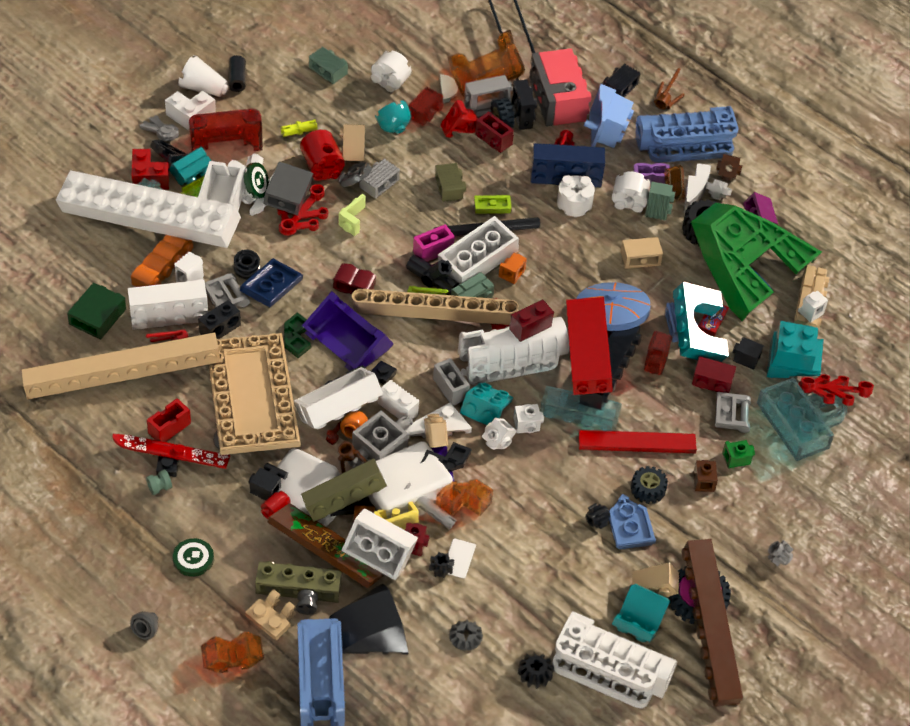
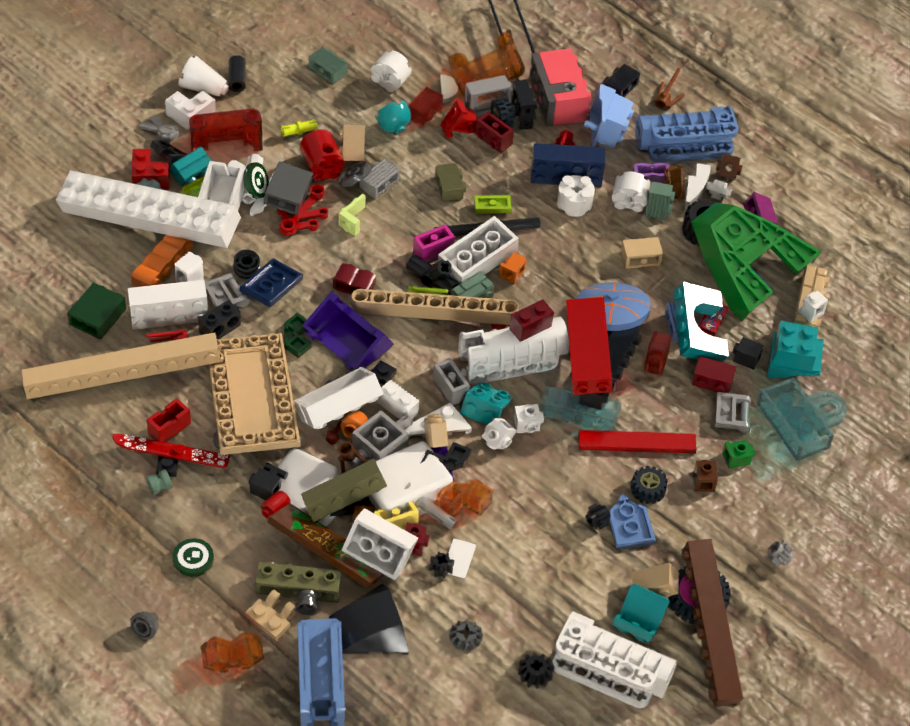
red plant [798,374,874,406] -> none

